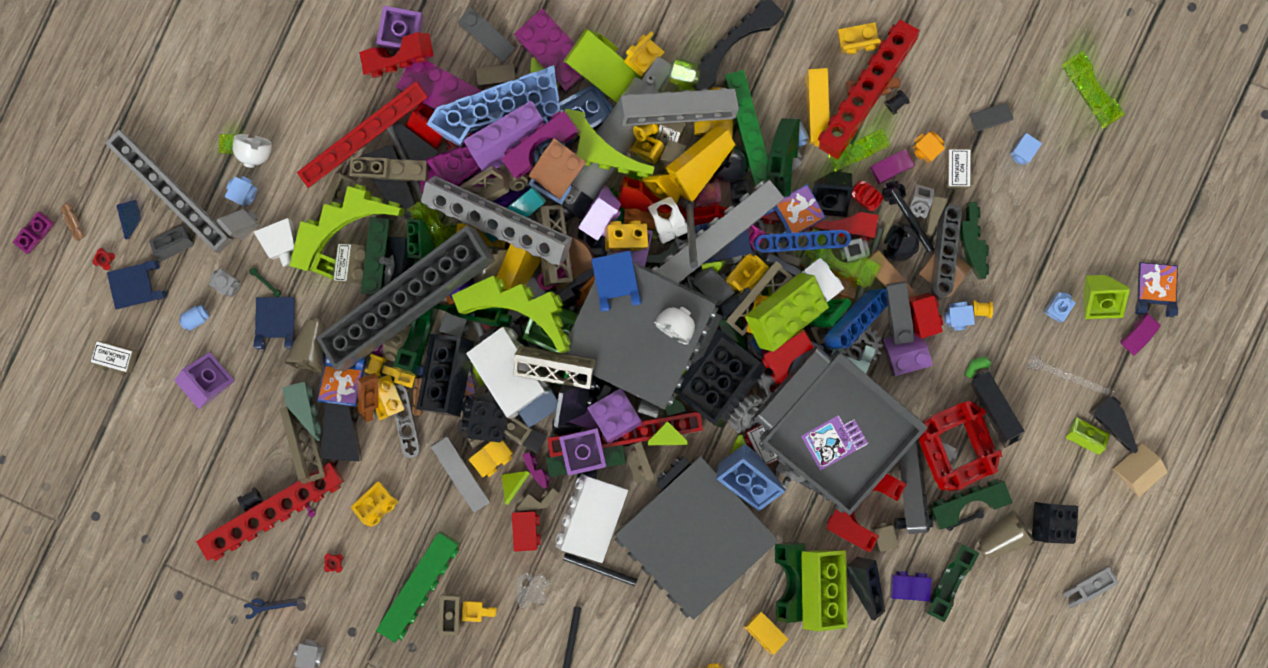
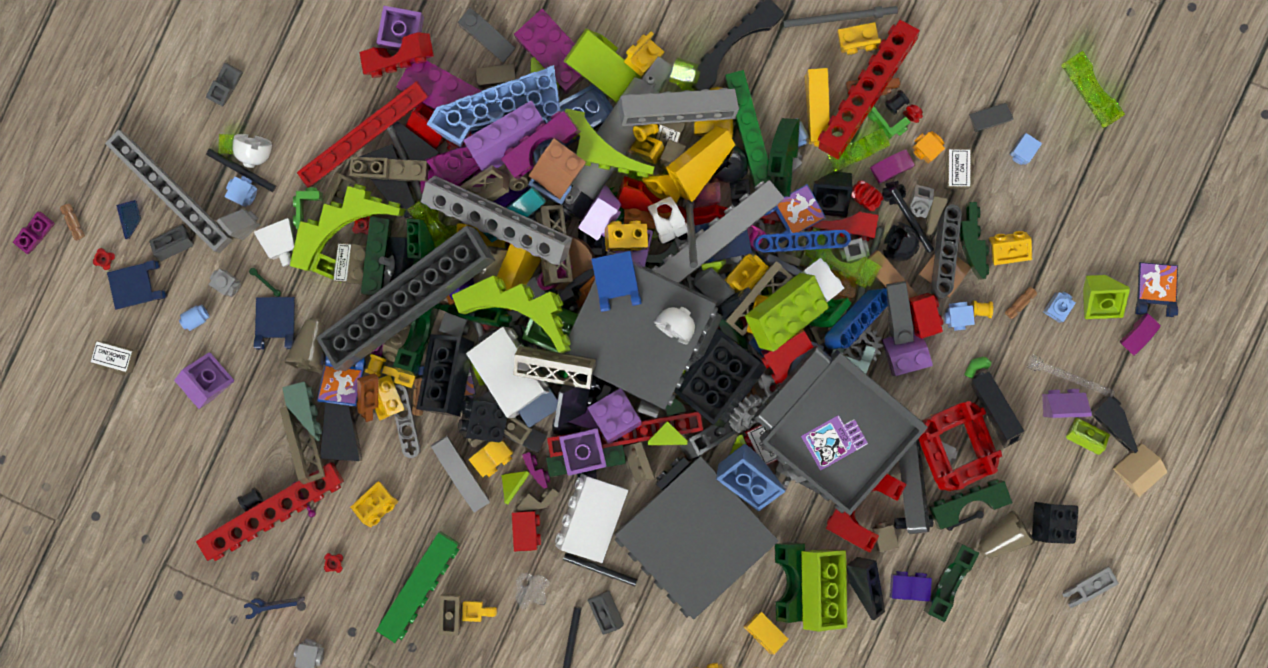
none -> dark grey slope [206,63,243,106]
none -> black bar [206,148,276,192]
none -> bright green bracket [293,188,323,230]
none -> red plate [352,216,370,235]
none -> dark grey slope [588,591,624,635]
none -> dark grey slope [680,417,738,460]
none -> dark grey bar [783,6,898,28]
none -> bright green bracket [868,107,911,139]
none -> red plate [903,104,923,123]
none -> yellow bracket [989,231,1032,265]
none -> medium nougat axle [1005,287,1037,319]
none -> medium lavender slope [1042,389,1092,418]

